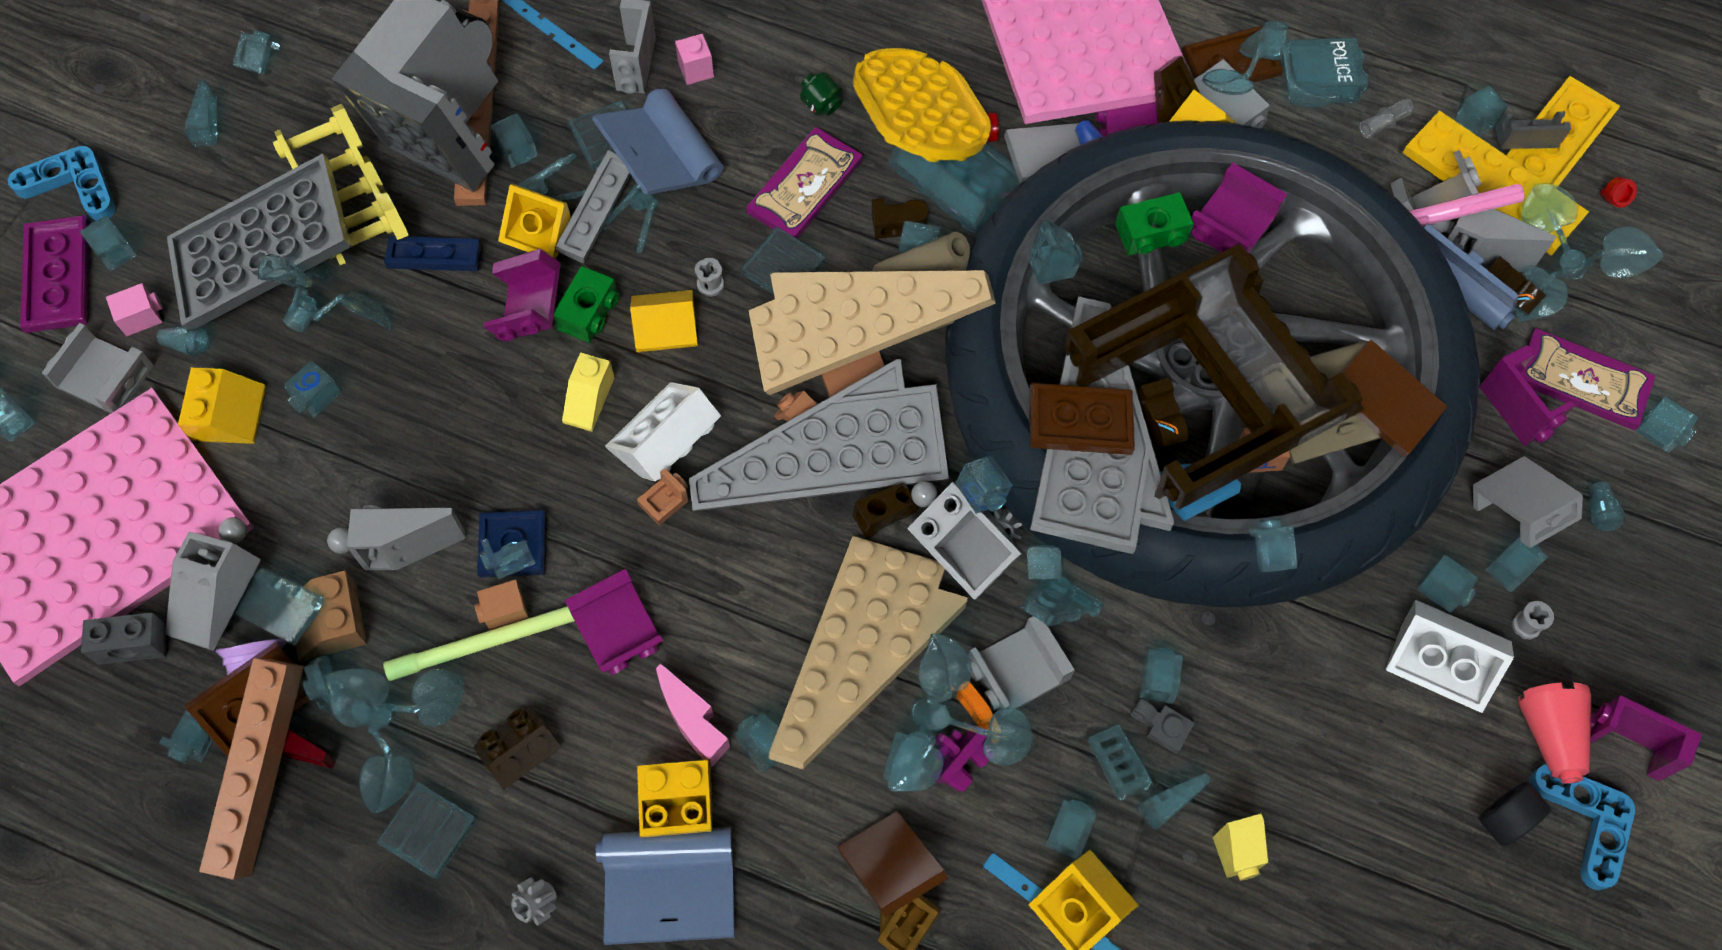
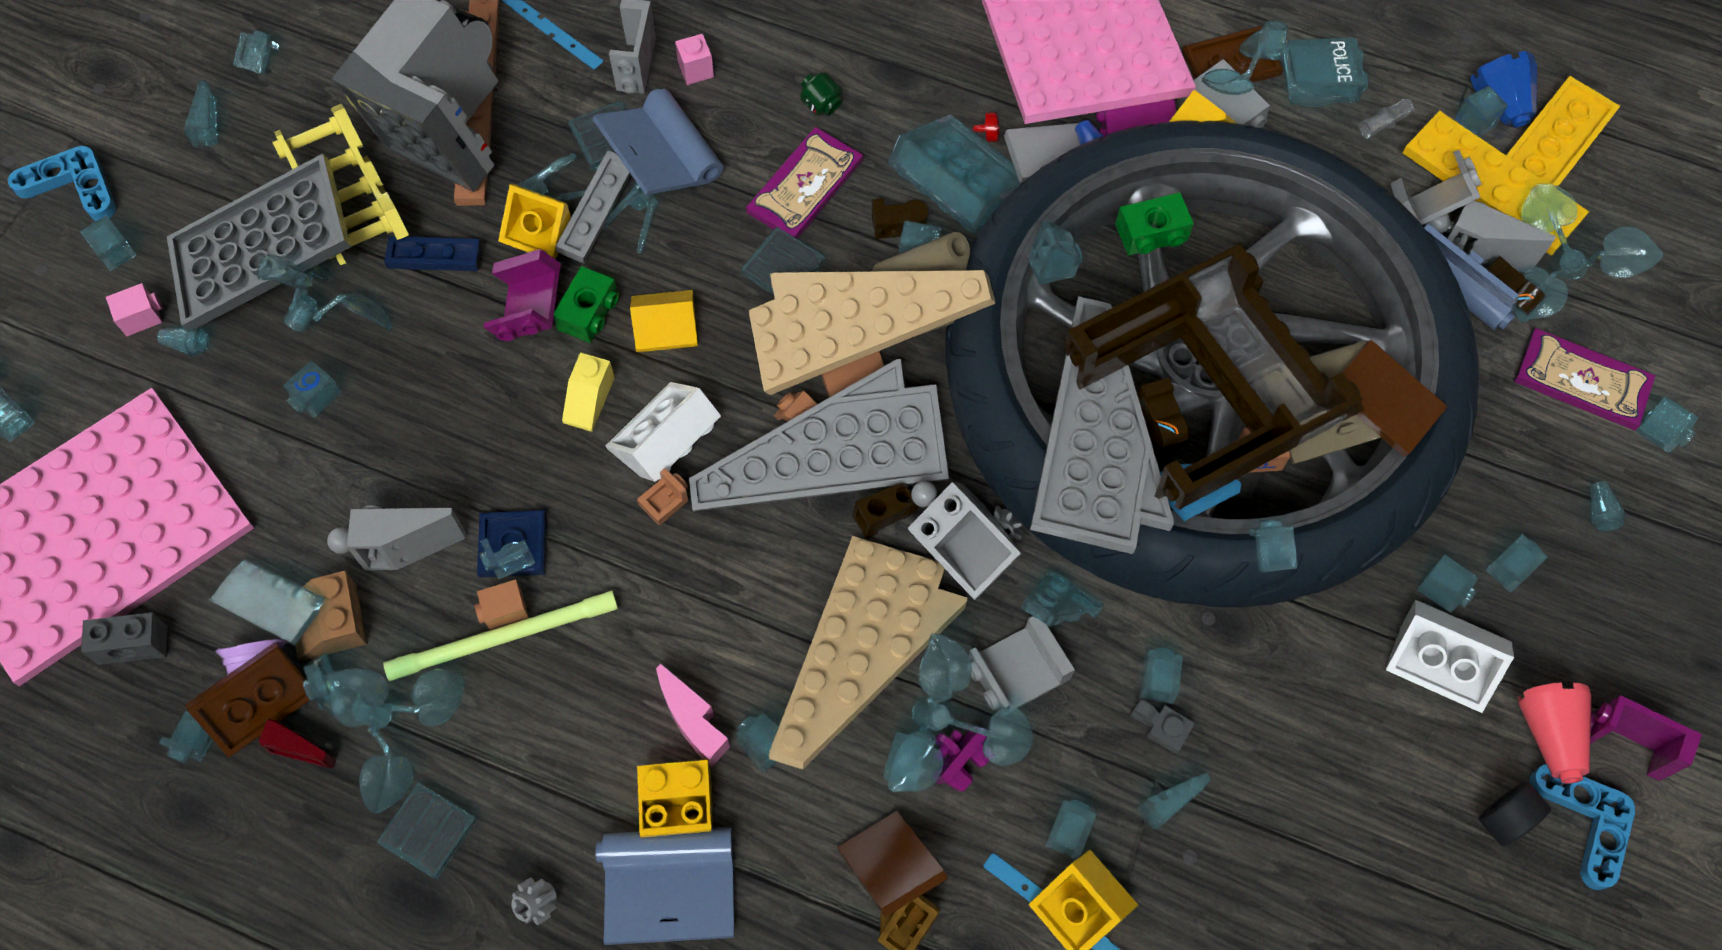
magenta tile [20,215,90,333] -> none
light grey panel [42,323,154,413] -> none
light grey slope [165,517,261,651] -> none
yellow slope [178,367,267,444] -> none
nougat brick [199,658,304,880] -> none
dark brown bracket [473,706,561,790] -> none
clear light blue brick [491,113,538,168] -> none
magenta panel [564,569,663,675] -> none
light grey bush [695,258,724,297] -> none
yellow plate [853,48,991,162] -> none
clear light blue brick [955,455,1013,514] -> none
orange tile [956,680,1004,745] -> none
clear light blue bracket [1027,545,1064,579] -> none
reddish brown tile [1030,383,1135,455] -> none
clear light blue slope [1087,725,1153,802] -> none
dark brown wing [1154,56,1200,123] -> none
magenta panel [1190,162,1287,253] -> none
light yellow slope [1213,814,1268,881] -> none
bright pink axle [1410,184,1525,226] -> none
light grey panel [1473,456,1583,548] -> none
magenta panel [1479,345,1575,446] -> none
dark grey hinge [1495,111,1571,149] -> none
light grey bush [1512,601,1554,640] -> none
red tile [1600,176,1637,208] -> none
none -> blue cone [1470,51,1537,128]

